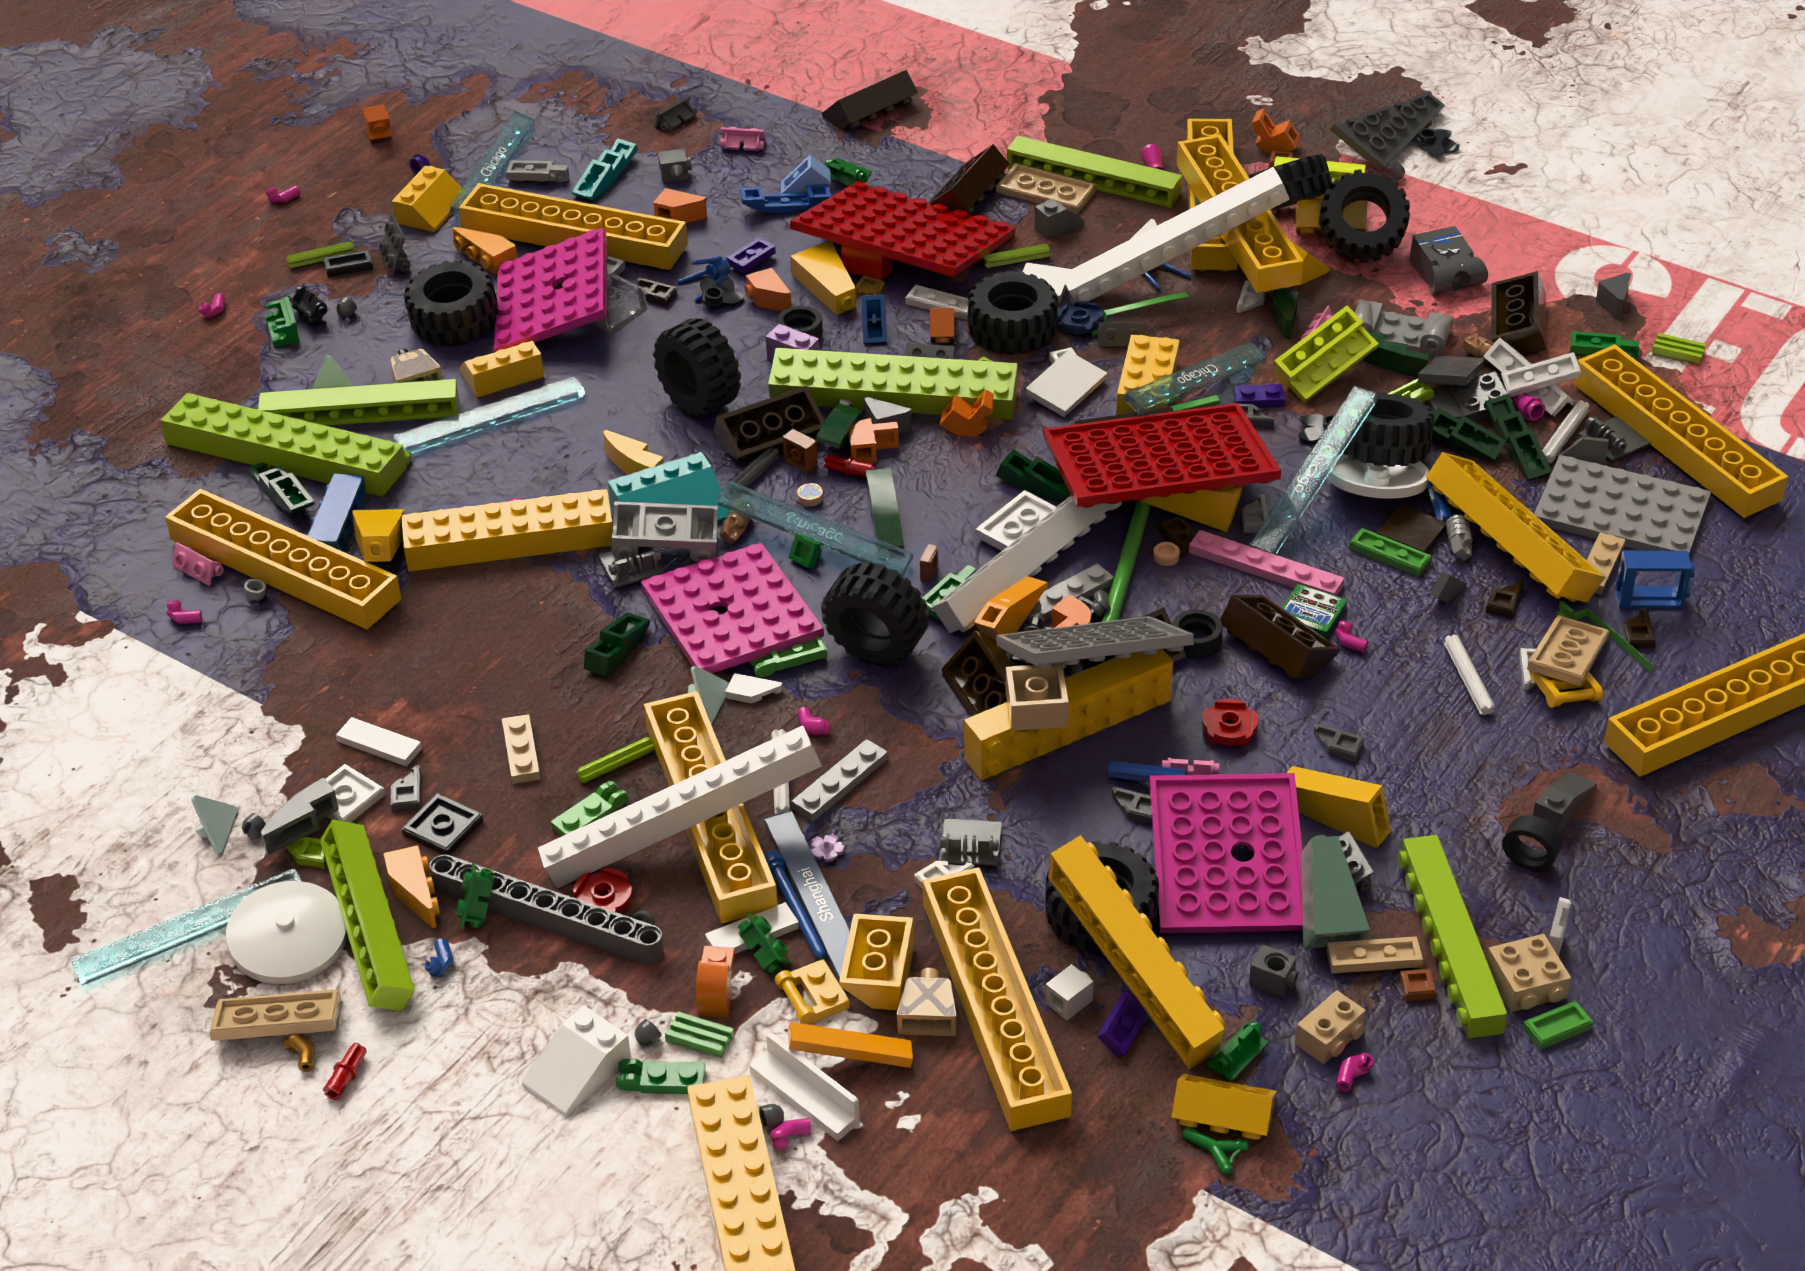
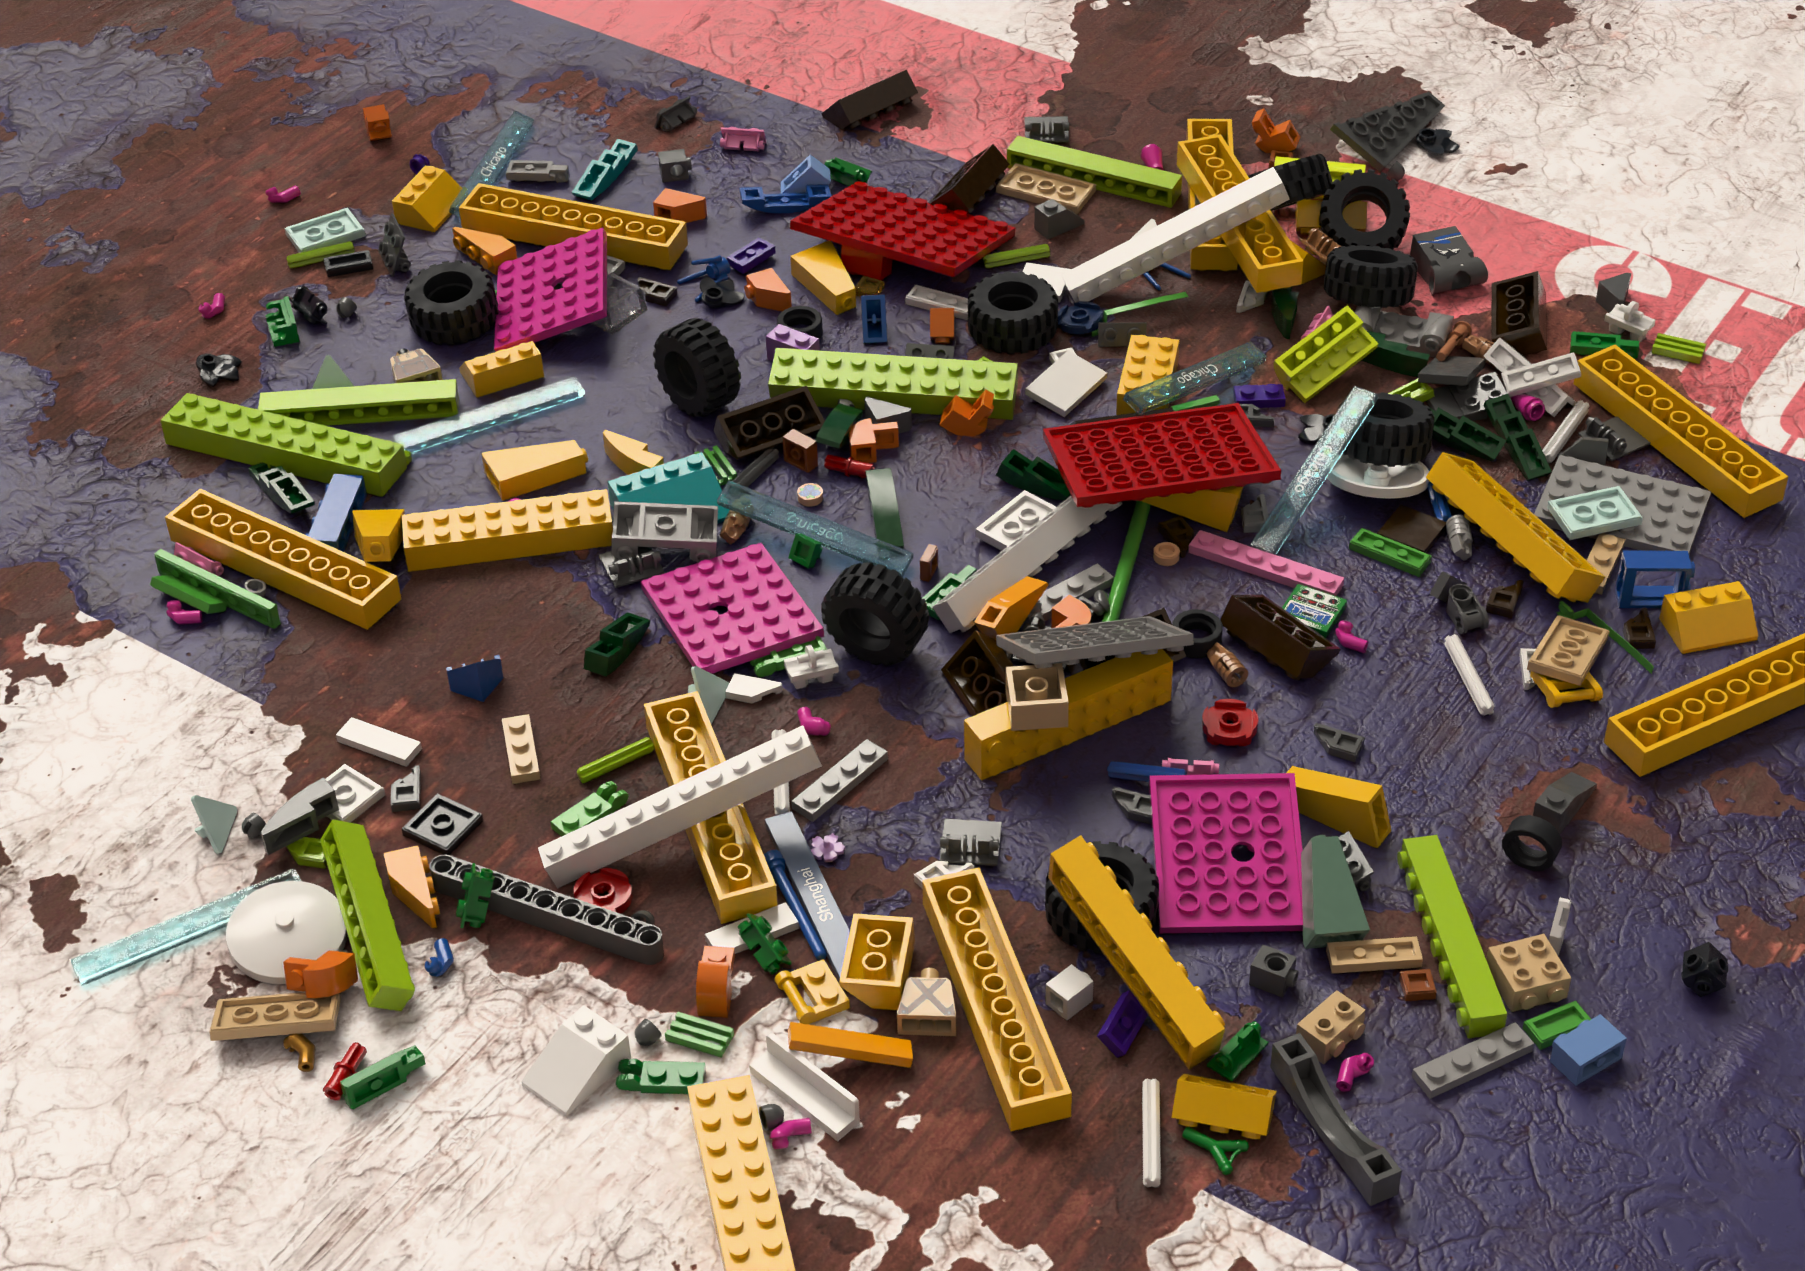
none -> bright green tile [150,575,228,614]
none -> bright green tile [154,549,281,629]
none -> black plate [196,354,242,387]
none -> orange brick [283,950,358,998]
none -> light aqua tile [285,208,366,253]
none -> green hinge [340,1045,426,1109]
none -> blue slope [446,655,504,702]
none -> yellow slope [481,440,588,501]
none -> bright green tile [694,445,737,486]
none -> white hips [784,645,839,689]
none -> dark grey hinge [1024,116,1069,144]
none -> white axle [1142,1078,1161,1188]
none -> medium nougat hinge [1206,642,1248,687]
none -> dark grey arch [1270,1033,1402,1206]
none -> medium nougat hinge [1299,228,1341,265]
none -> black tyre [1324,245,1418,308]
none -> light grey plate [1412,1022,1534,1099]
none -> nougat pin [1436,321,1472,361]
none -> dark grey piece [1446,584,1489,635]
none -> light aqua tile [1547,486,1643,540]
none -> medium blue brick [1550,1014,1627,1086]
none -> white hips [1604,301,1655,343]
none -> yellow slope [1659,581,1758,654]
none -> black brick [1681,942,1728,997]

